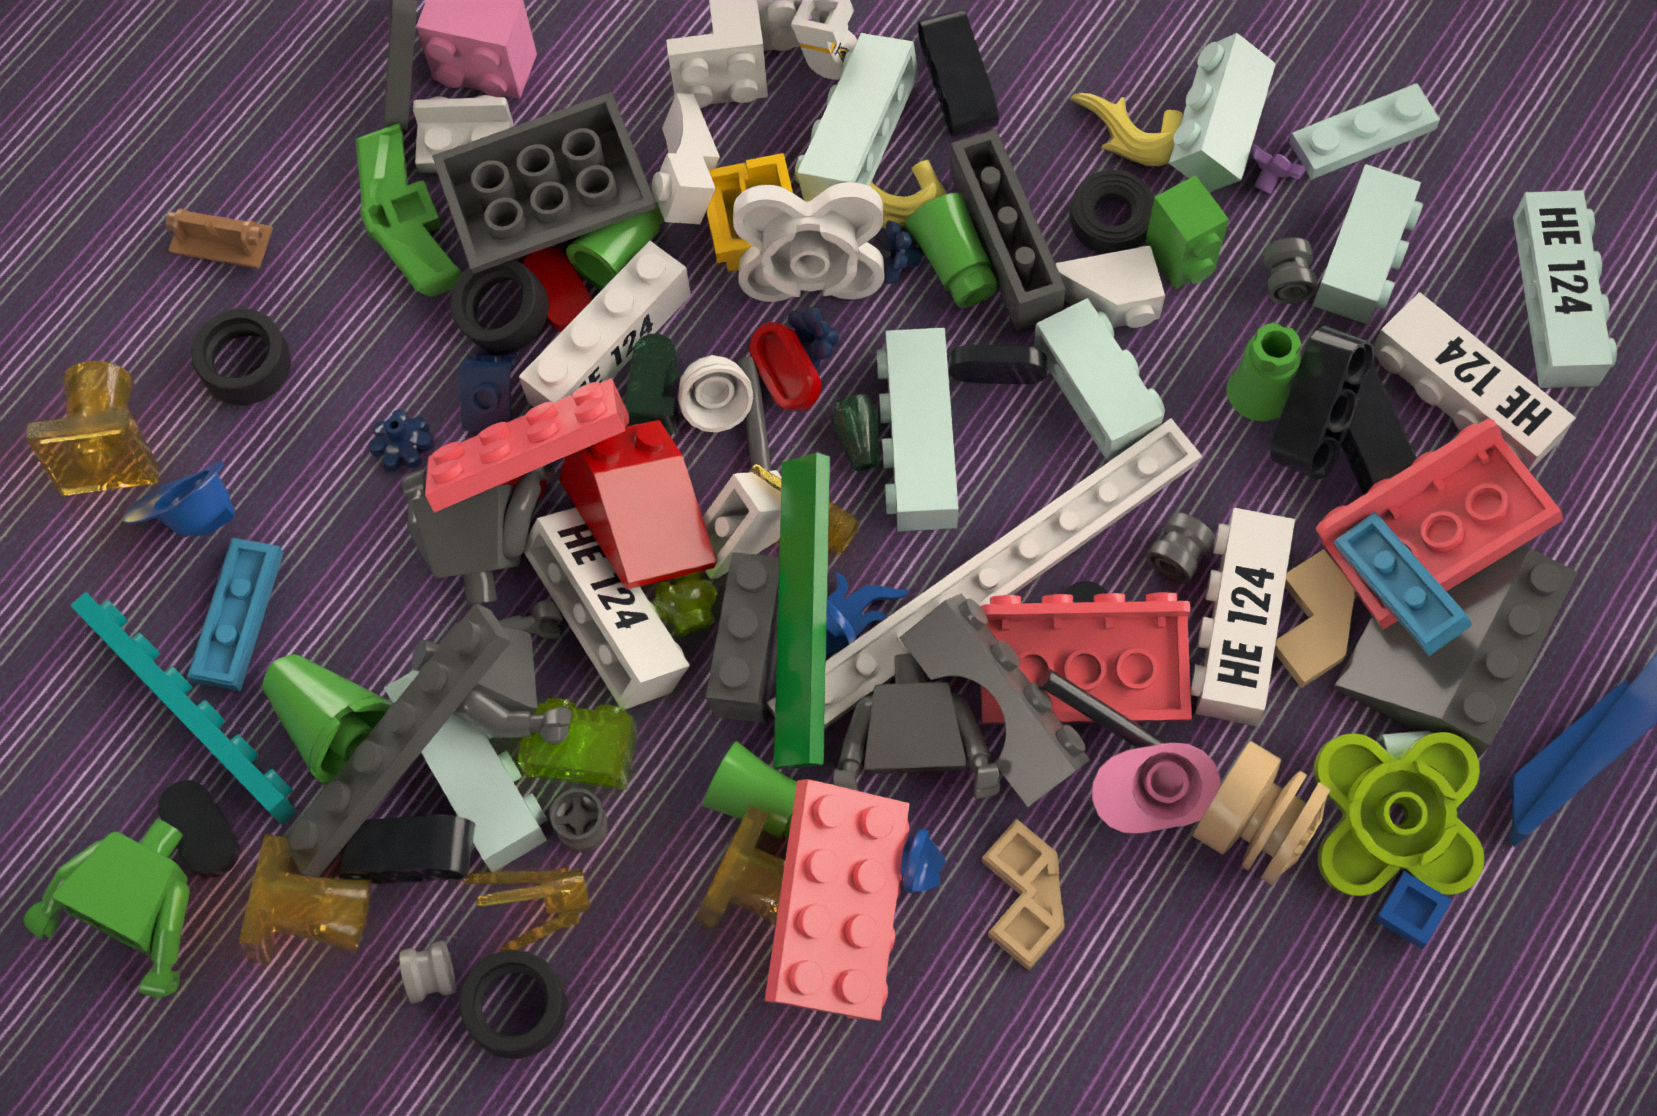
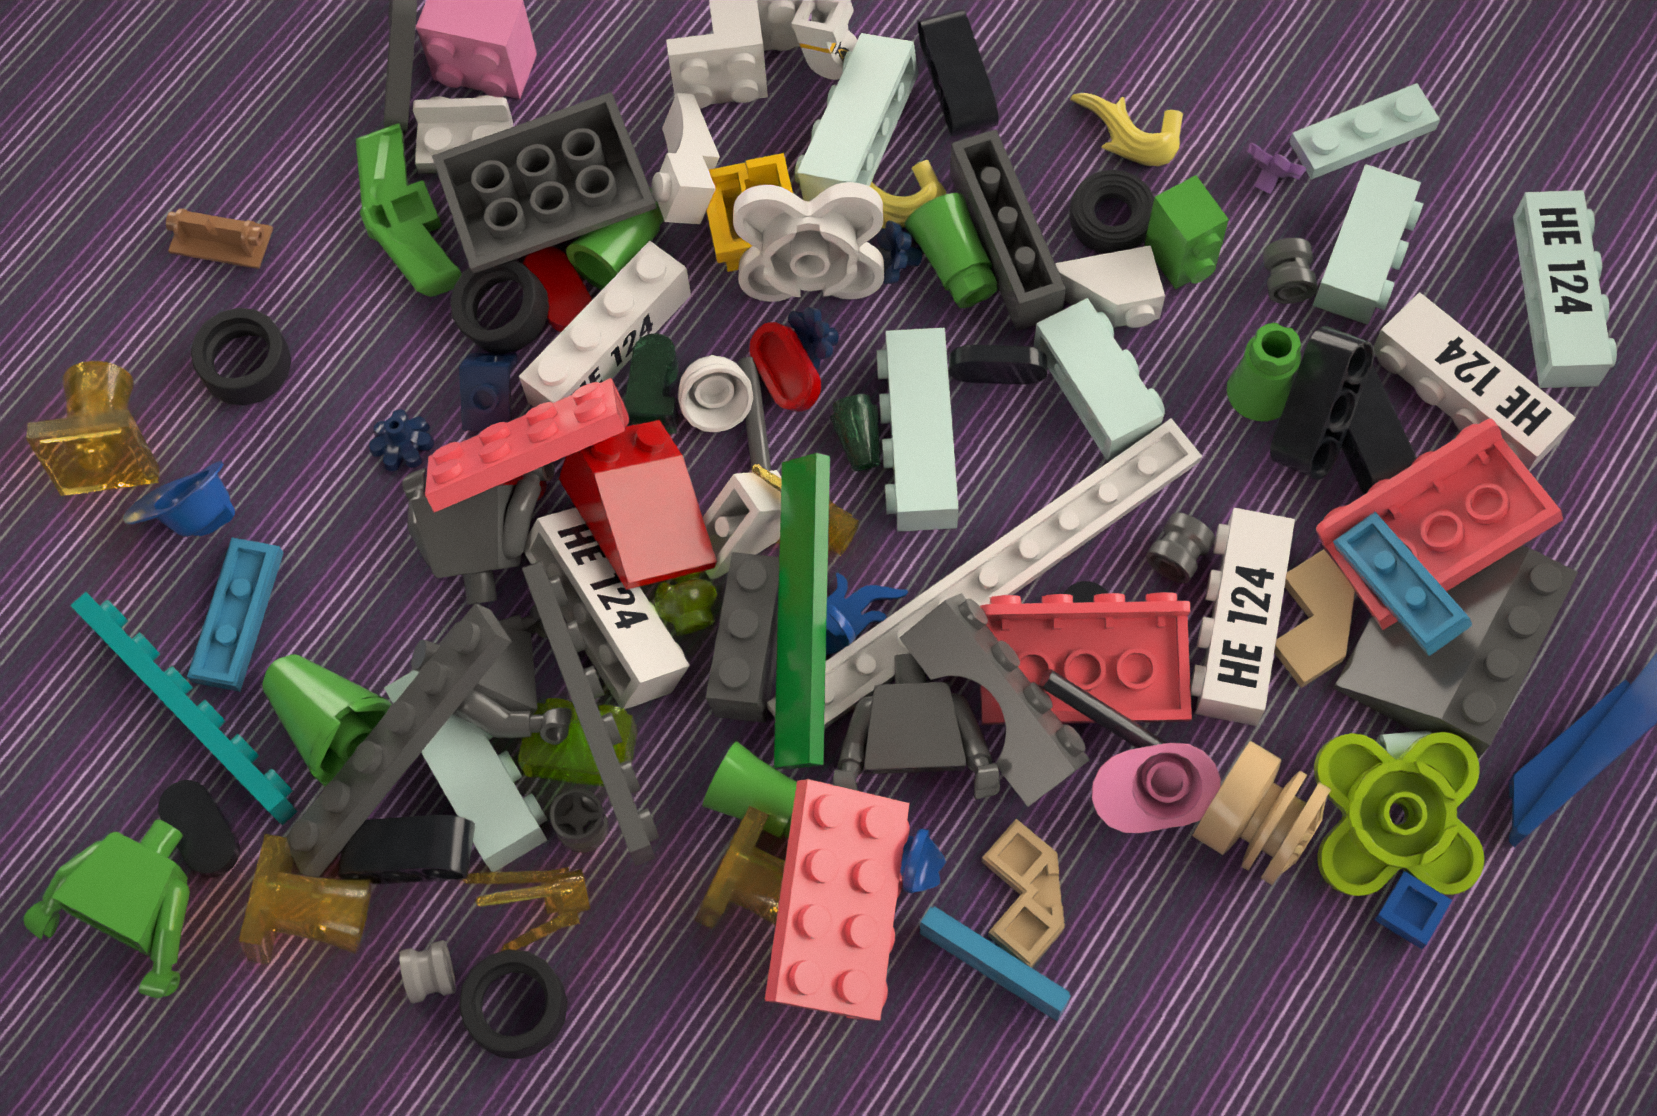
light aqua brick [1169,33,1276,192] -> none
none -> dark grey plate [522,561,659,866]
none -> dark azure tile [920,906,1071,1021]

